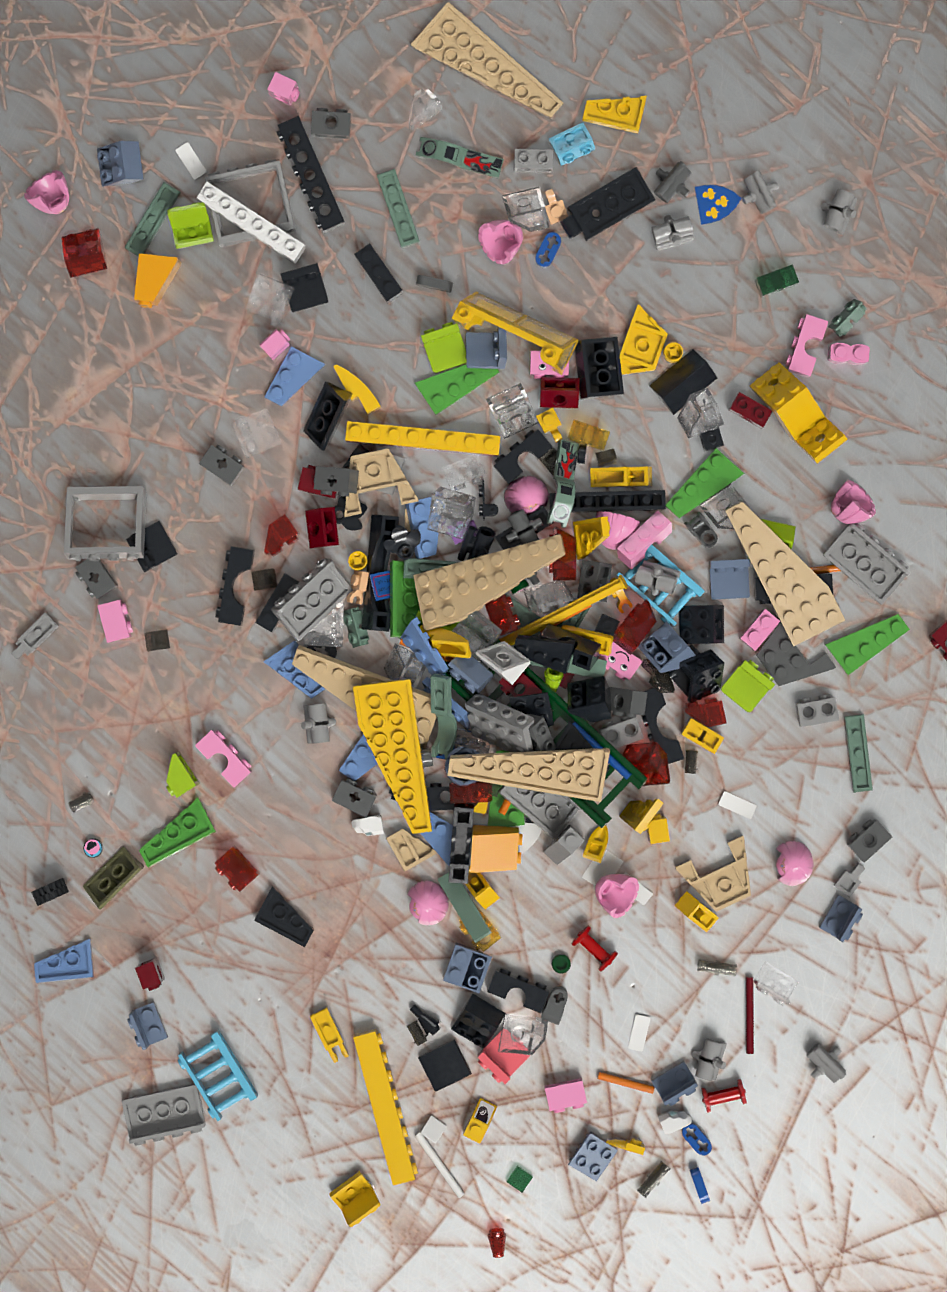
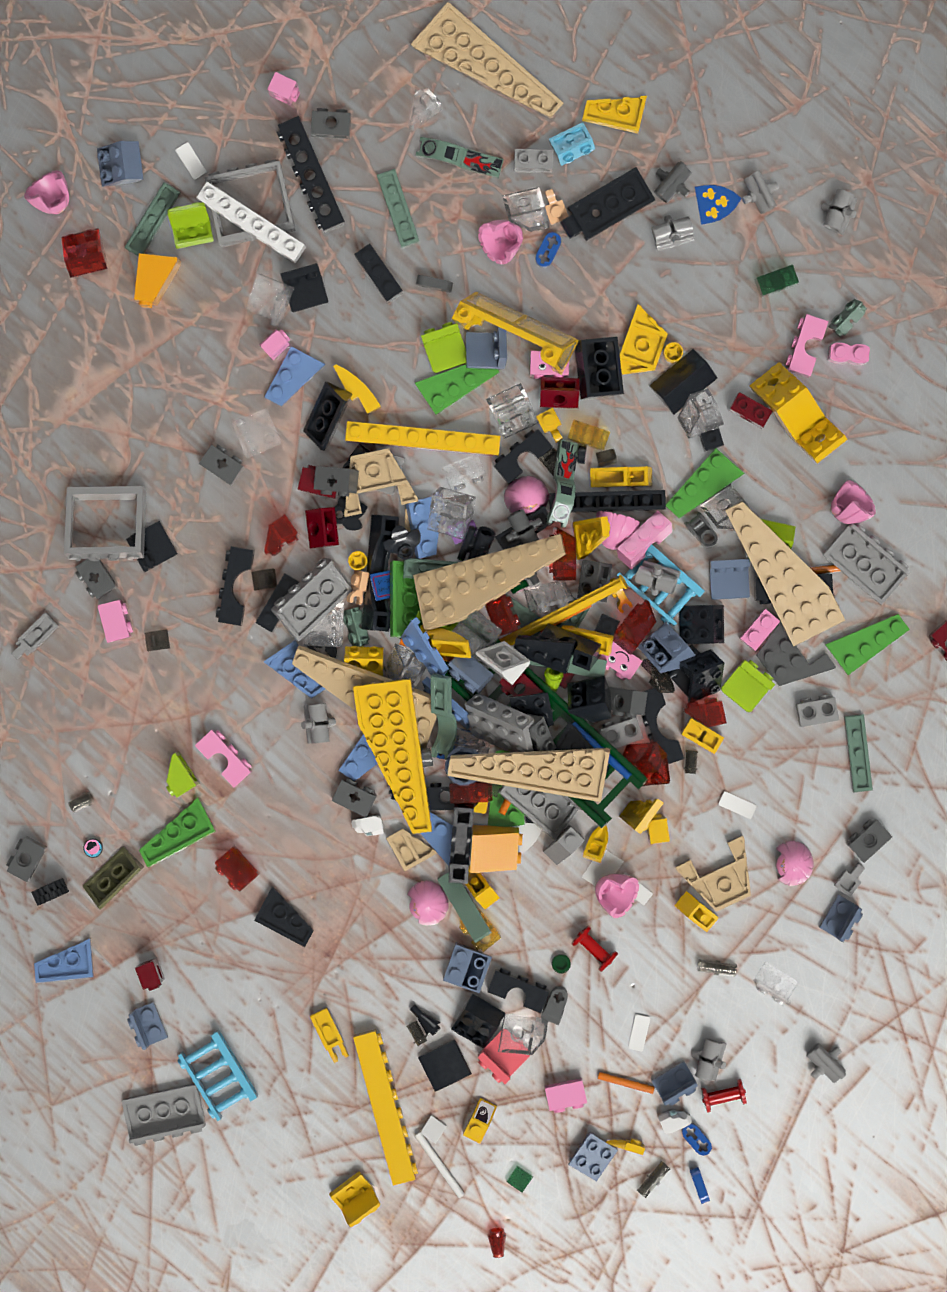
black hinge [479,480,498,521] -> none
dark red bar [746,977,754,1054] -> none
none -> dark grey brick [6,836,47,882]
none -> yellow brick [344,646,384,676]

